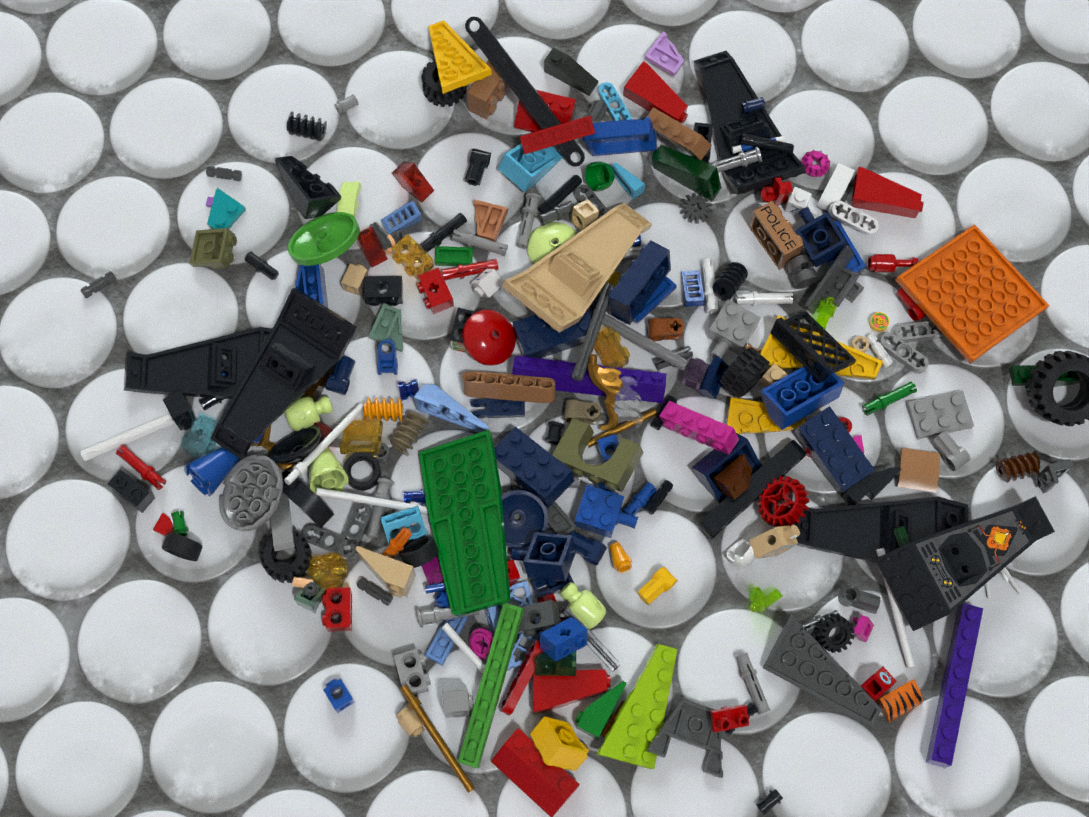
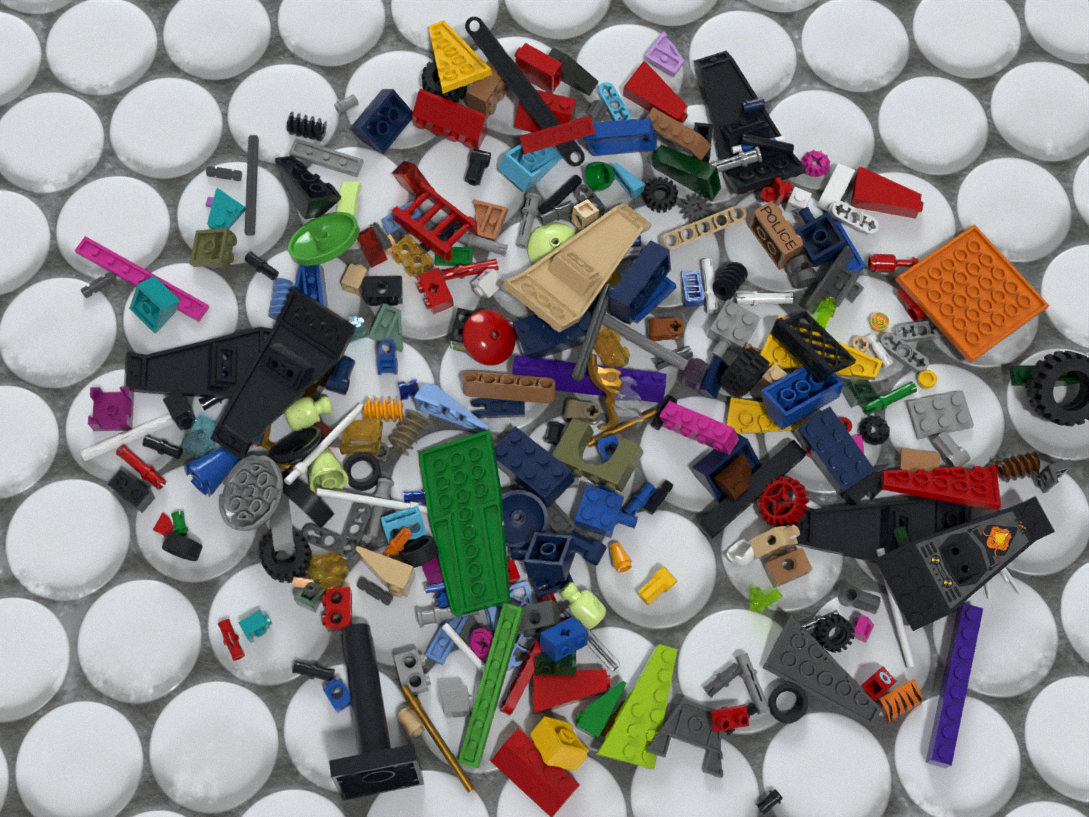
none -> dark pink tile [74,236,210,322]
none -> magenta panel [88,387,134,431]
none -> teal slope [129,276,180,333]
none -> black pin [142,435,183,459]
none -> red pin [218,619,245,661]
none -> teal brick [238,610,272,643]
none -> dark grey axle [244,135,259,236]
none -> medium blue piece [268,278,296,320]
none -> light grey tile [289,138,364,178]
none -> black pin [292,660,335,681]
none -> black piece [329,623,424,801]
none -> clear light blue tile [348,314,367,339]
none -> dark blue slope [350,89,413,154]
none -> red fence [392,182,478,262]
none -> red slope [412,89,487,149]
none -> red brick [515,43,562,94]
none -> black tyre [644,177,678,213]
none -> tan beam [659,205,747,249]
none -> dark grey pin [703,662,742,698]
none -> medium nougat brick [764,547,813,588]
none -> black tyre [768,683,808,724]
none -> clear green slope [842,380,877,408]
none -> black gear [859,415,890,445]
none -> red wing [881,465,1001,511]
none -> yellow tile [917,369,937,389]

